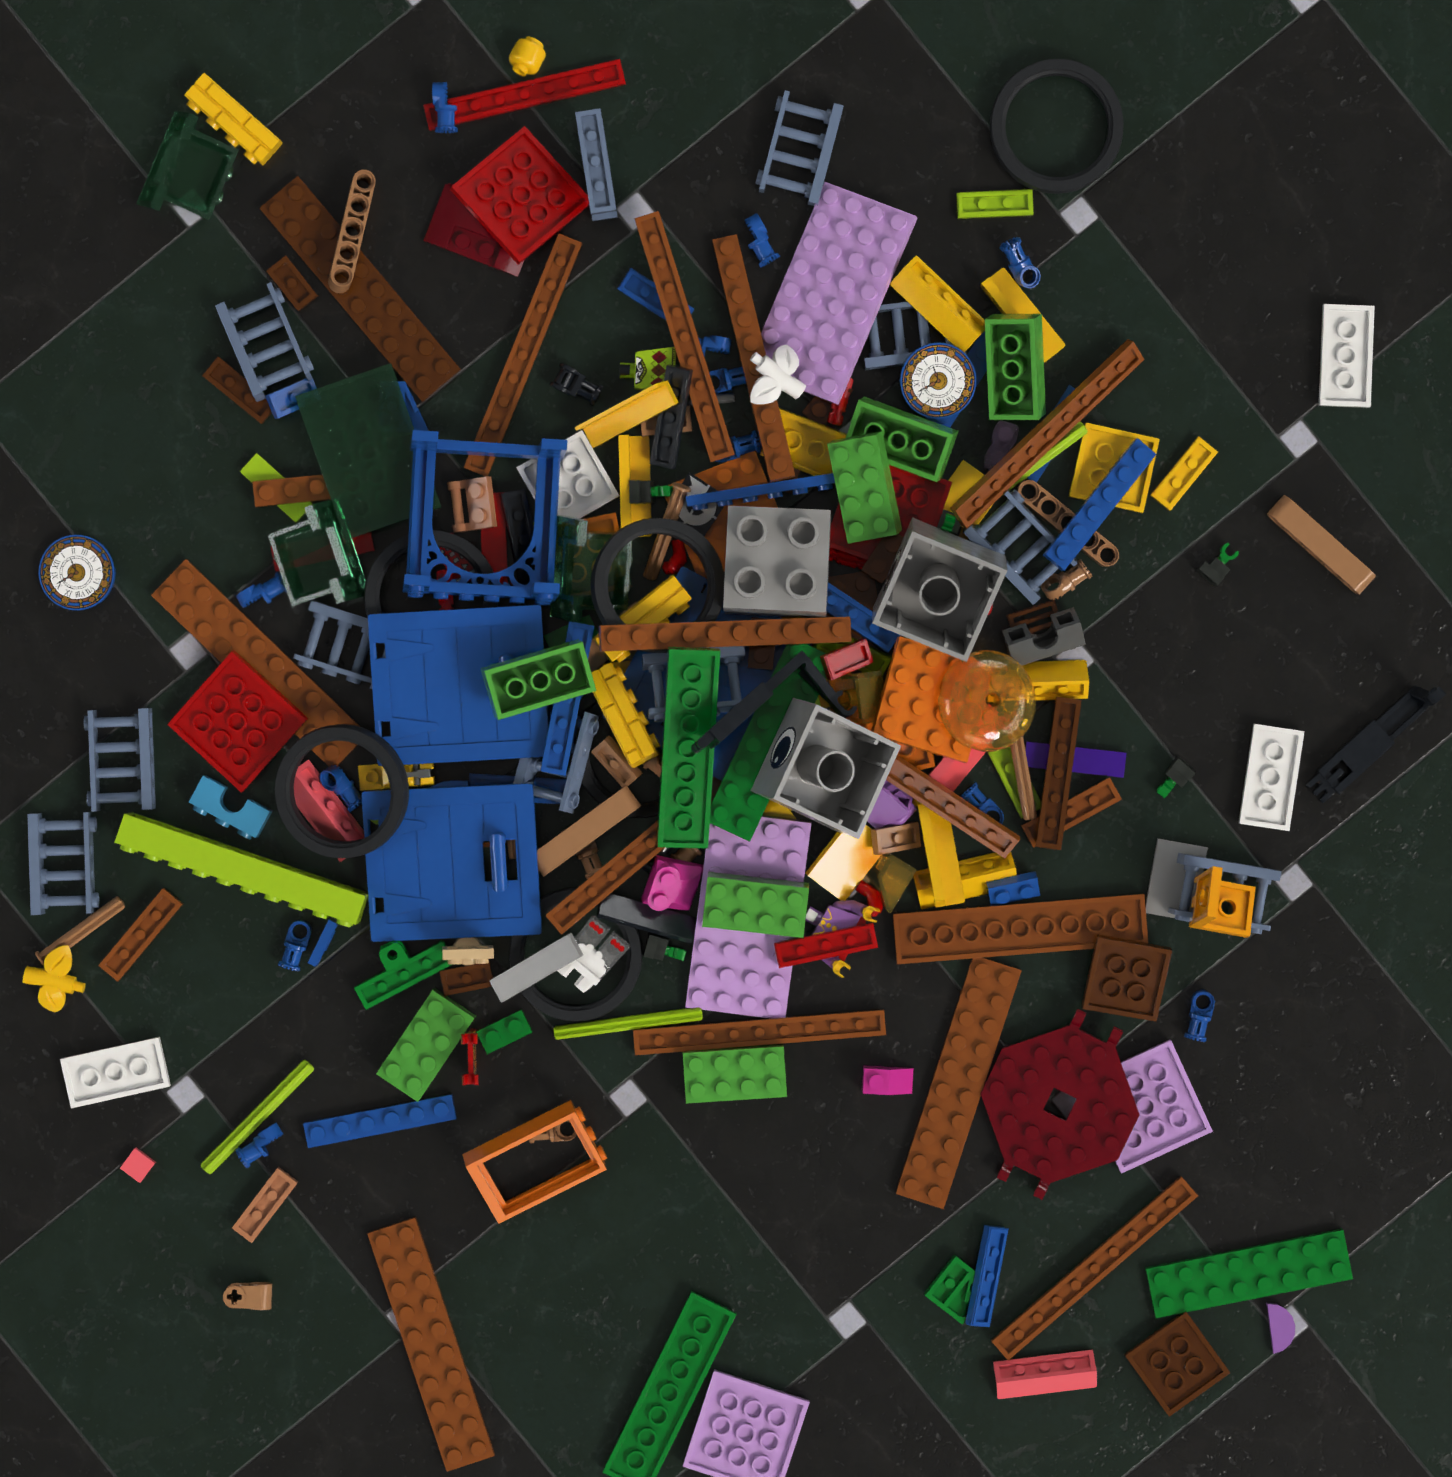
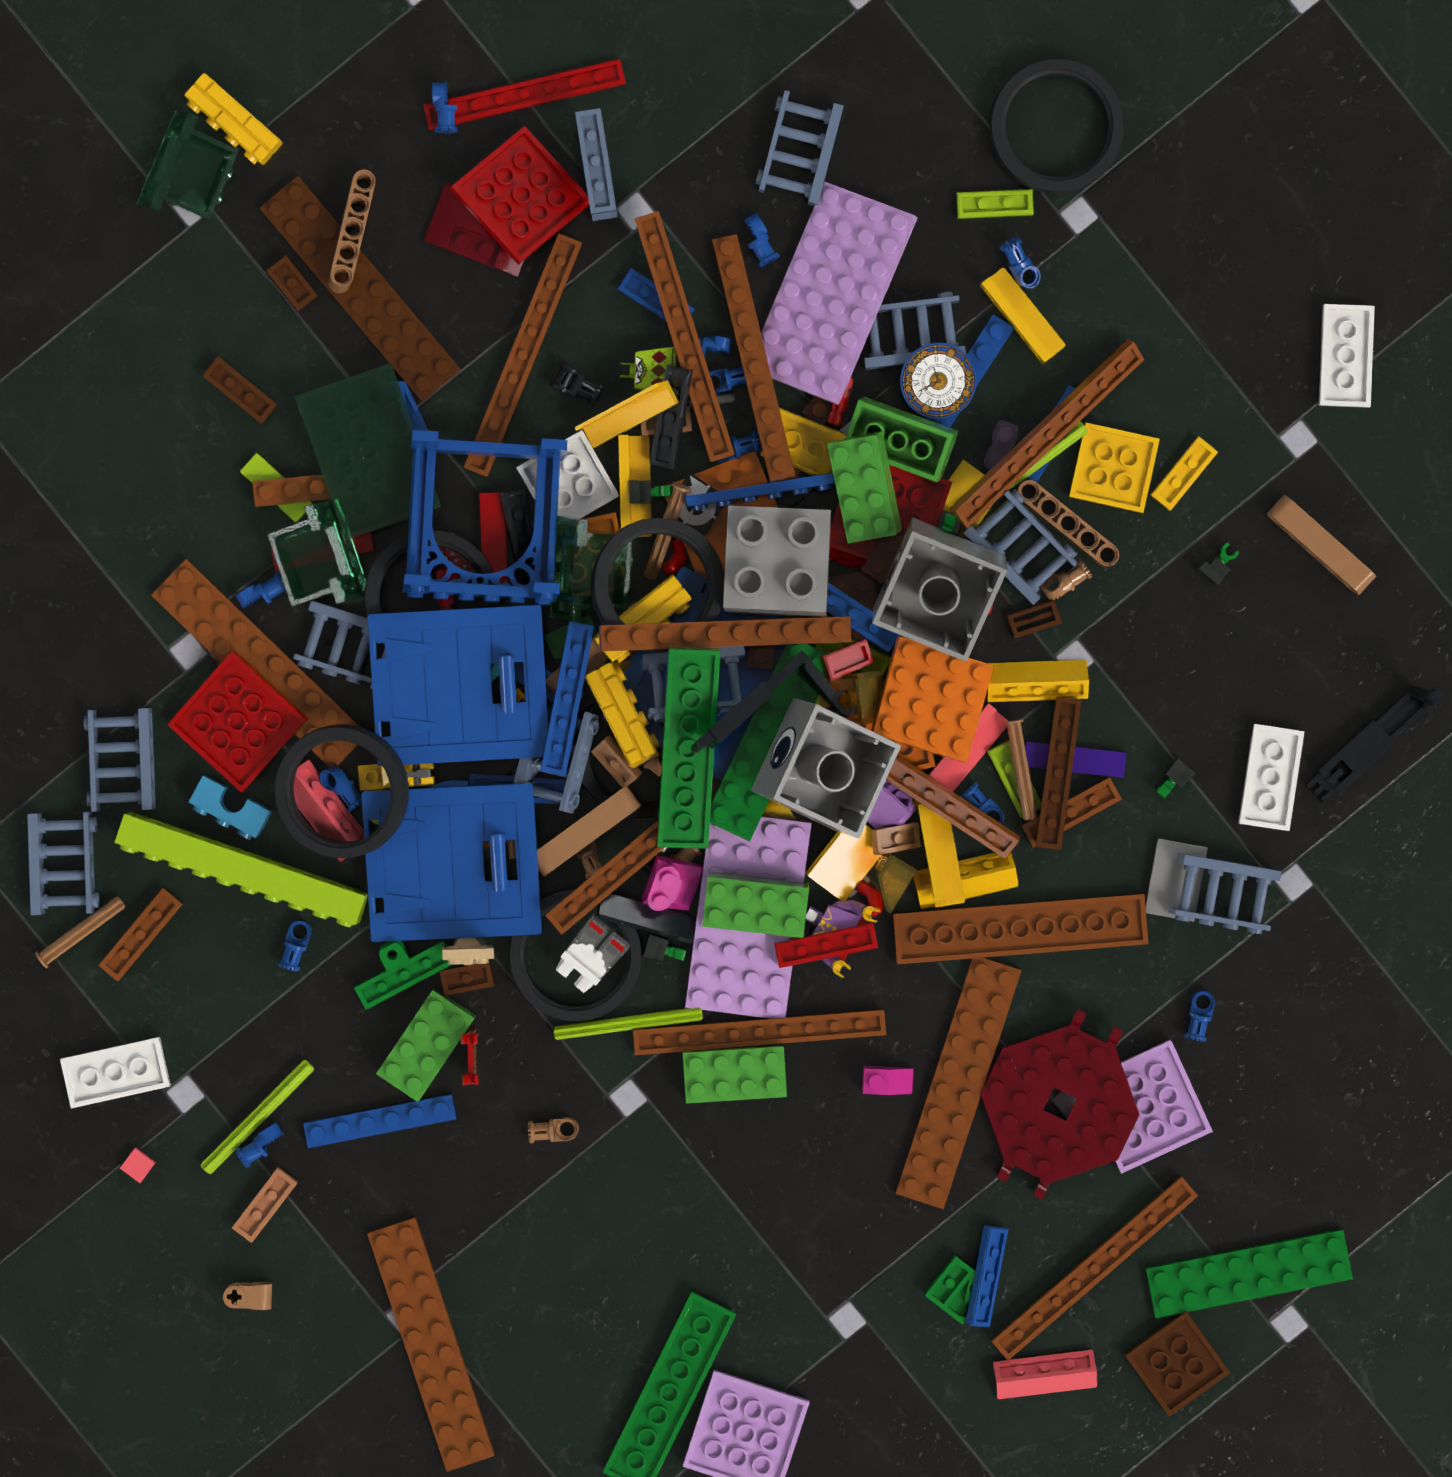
yellow plant [23,945,86,1012] -> none
tile [39,535,116,611] -> none
sand blue fence [215,282,314,402] -> none
blue plate [265,378,322,419] -> none
blue tile [308,919,338,967] -> none
nougat plate [447,476,497,533] -> none
orange door [462,1100,607,1224] -> none
green plate [476,1009,533,1054] -> none
bright green brick [480,639,596,720] -> none
light grey tile [490,933,583,1003] -> none
yellow head [508,36,546,76] -> none
white plant [750,345,806,405] -> none
yellow panel [890,255,985,352] -> none
clear yellow brick [938,650,1036,752] -> none
bright green brick [985,314,1046,420] -> none
blue plate [986,871,1040,906] -> none
dark grey arch [1002,607,1086,668] -> none
blue plate [1043,438,1156,571] -> none
reddish brown plate [1082,935,1172,1022] -> none
light orange bracket [1189,866,1256,938] -> none
medium lavender tile [1266,1303,1295,1354] -> none

